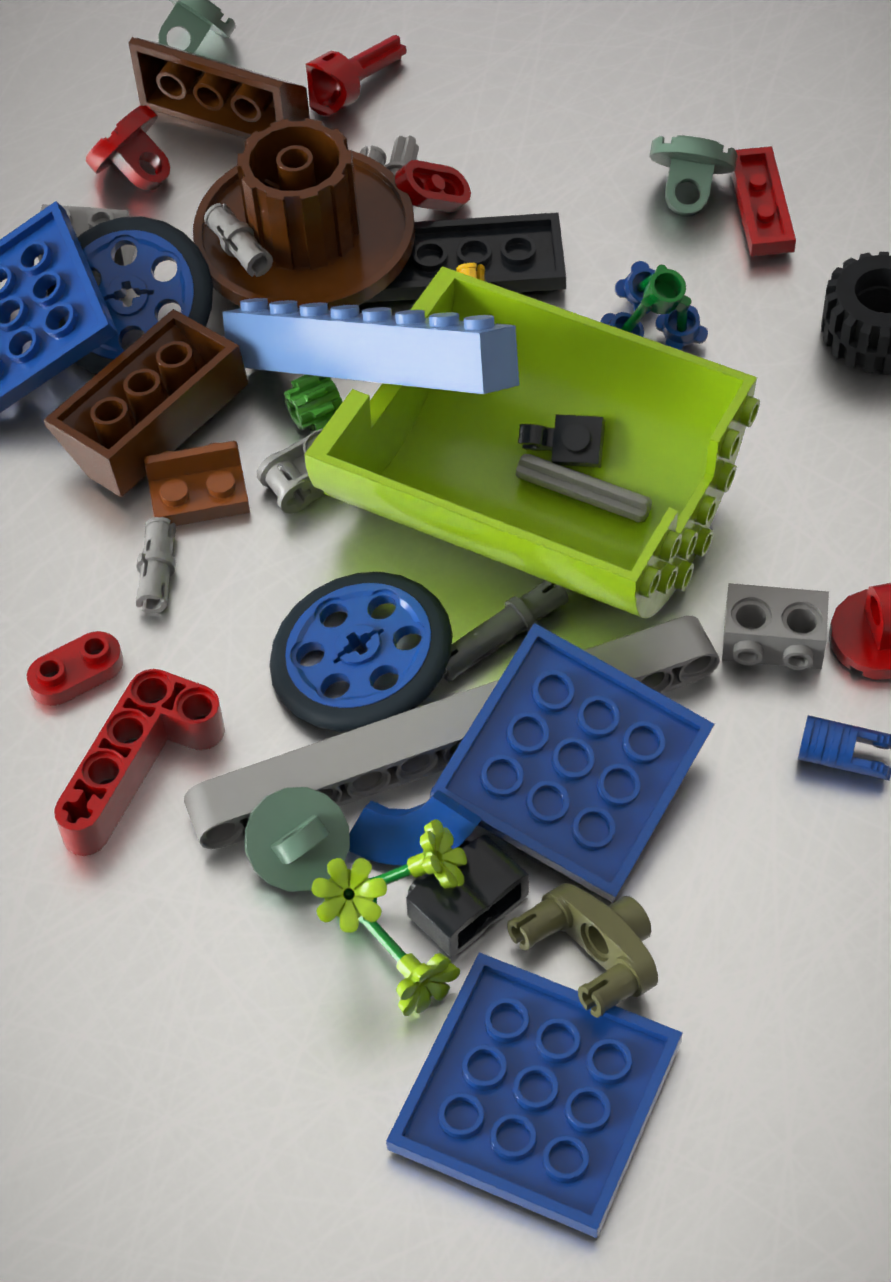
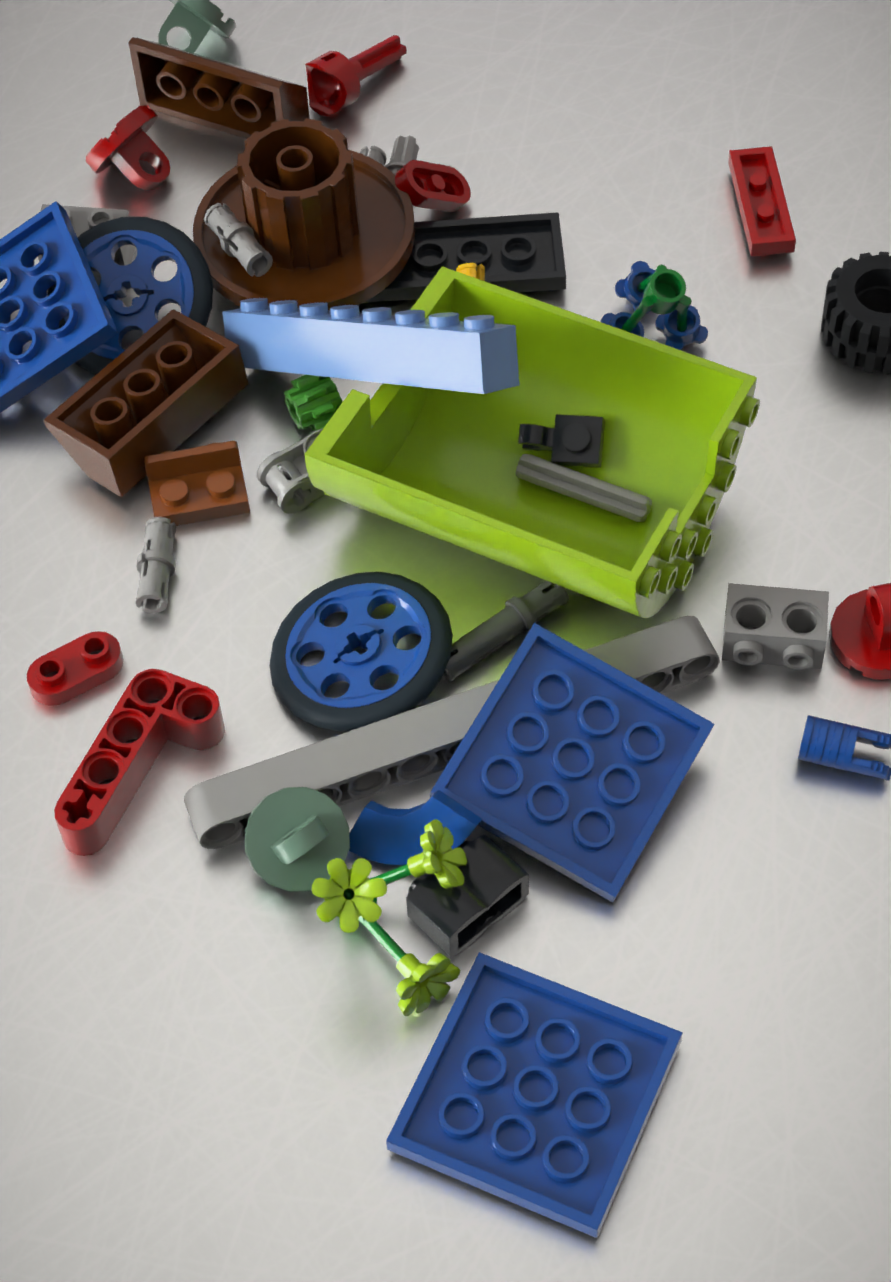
olive connector [507,883,658,1018] -> none
sand green tile [650,135,738,216] -> none

